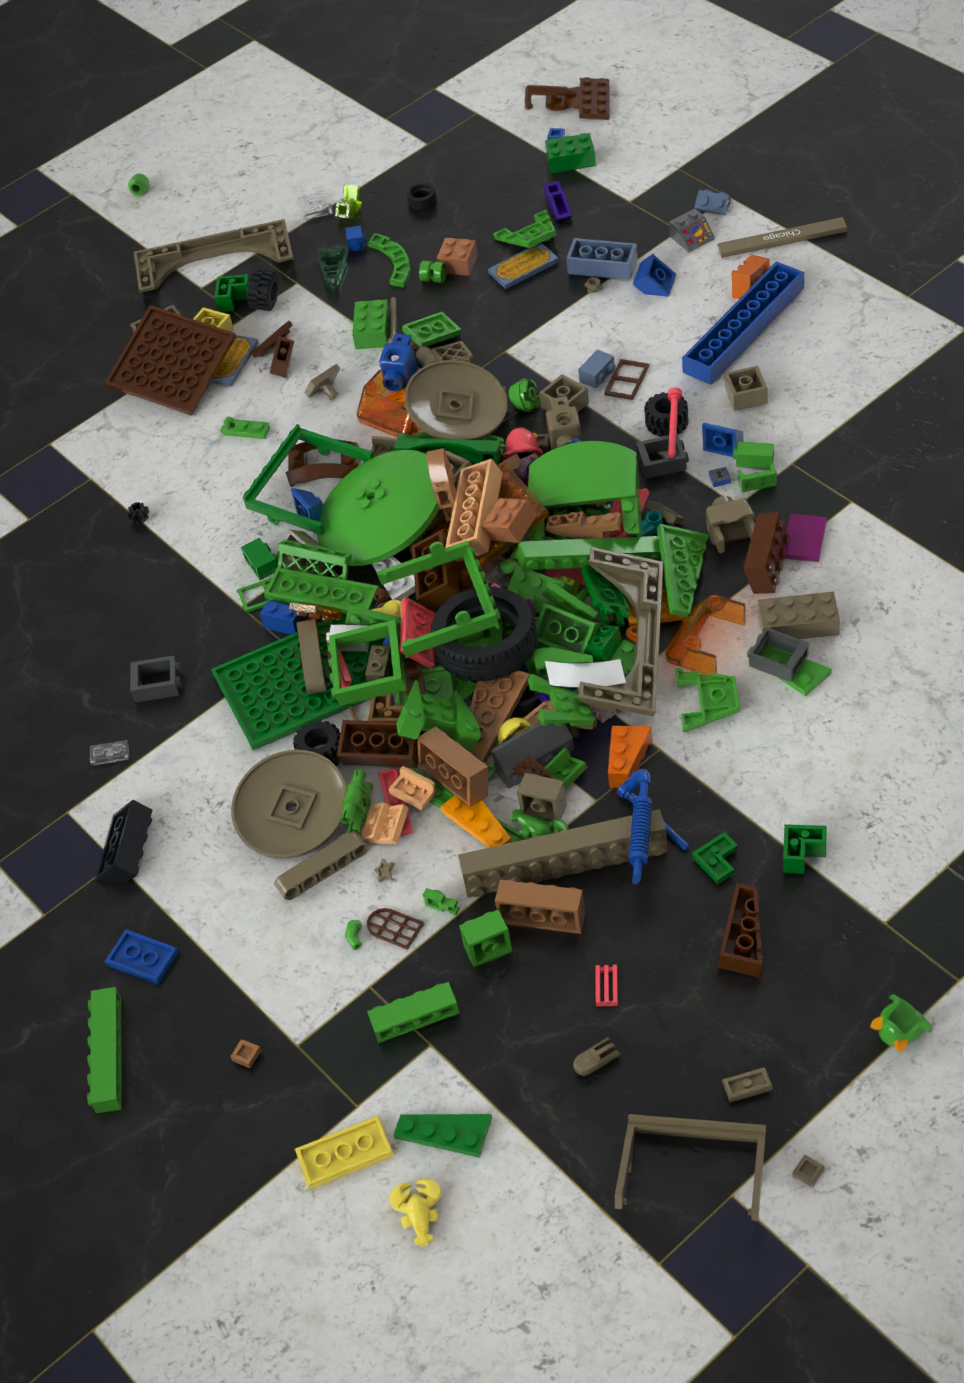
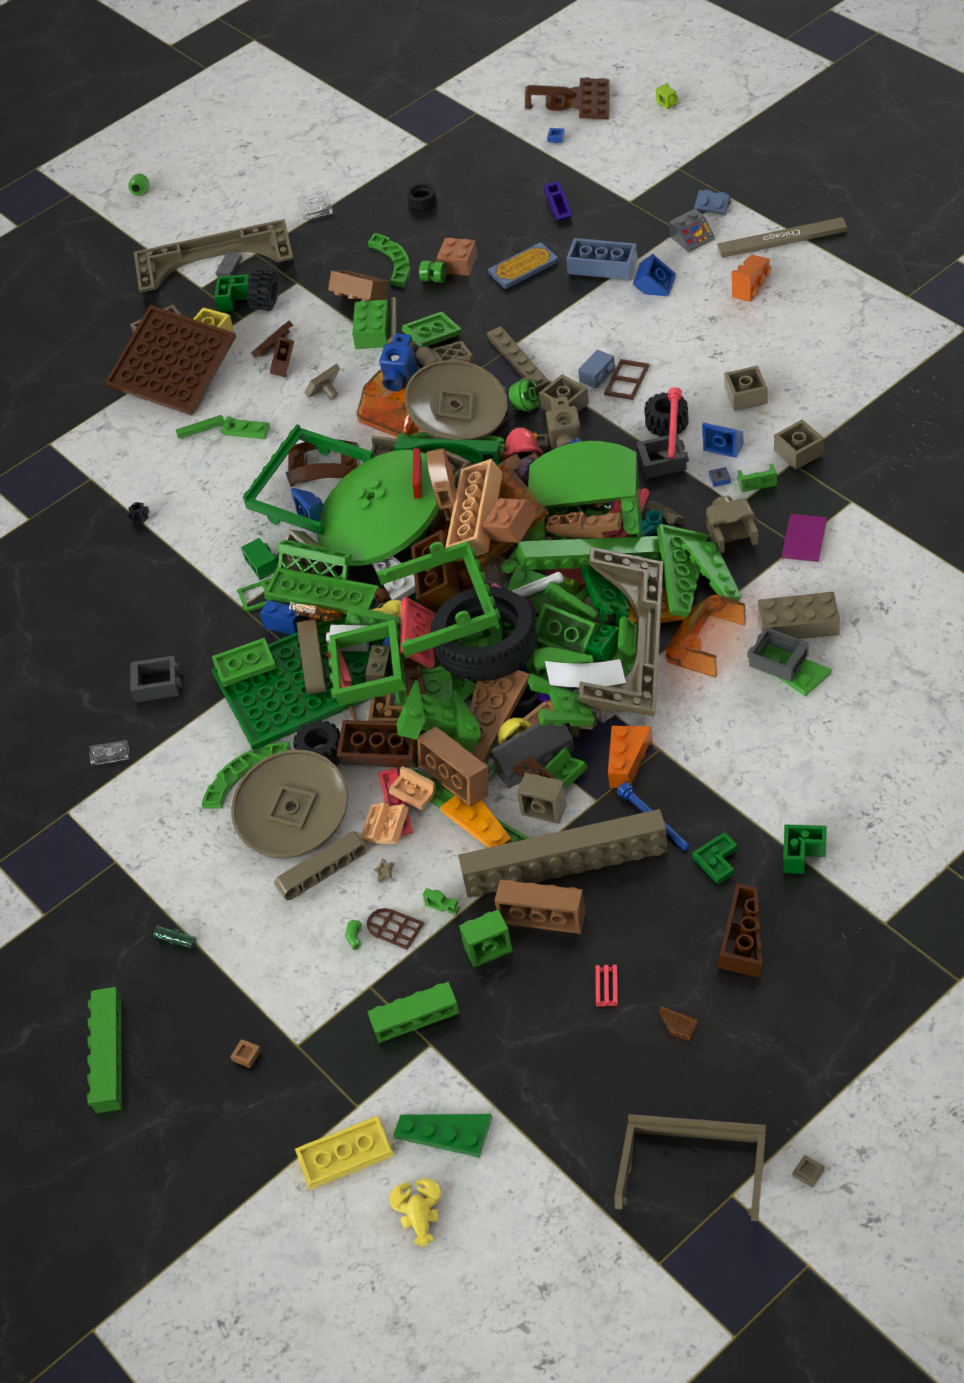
black slope [95,800,153,883] -> none
blue tile [105,929,179,985] -> none
tile [211,335,259,386] -> none
clear green plate [317,245,349,292] -> none
clear neon green brick [335,184,361,219] -> none
bright green pin [340,769,373,834] -> none
blue brick [345,226,367,252] -> none
bright green wing [493,210,556,248] -> none
bright green animal [510,809,569,839] -> none
green brick [545,133,596,174] -> none
dark tan arm [573,1037,621,1076] -> none
dark tan plate [585,277,603,293] -> none
blue piece [624,769,652,884] -> none
bright green wing [675,668,740,732] -> none
blue brick [682,261,804,385] -> none
dark tan plate [722,1067,773,1102] -> none
bright green brick [733,441,774,469] -> none
reddish brown brick [743,512,790,594] -> none
bright green hair [870,994,932,1052] -> none
none -> clear green pin [153,926,196,950]
none -> bright green axle [176,415,224,439]
none -> bright green tile [201,742,290,809]
none -> bright green plate [212,638,276,687]
none -> flat silver tile [216,252,242,277]
none -> medium nougat brick [328,271,388,301]
none -> red tile [412,449,422,499]
none -> dark tan plate [487,326,550,392]
none -> white axle [512,572,564,598]
none -> bright green tile [618,616,637,657]
none -> lime brick [655,83,678,109]
none -> clear orange tile [659,1006,698,1041]
none -> bright green wing [681,541,742,601]
none -> dark tan brick [774,419,825,470]

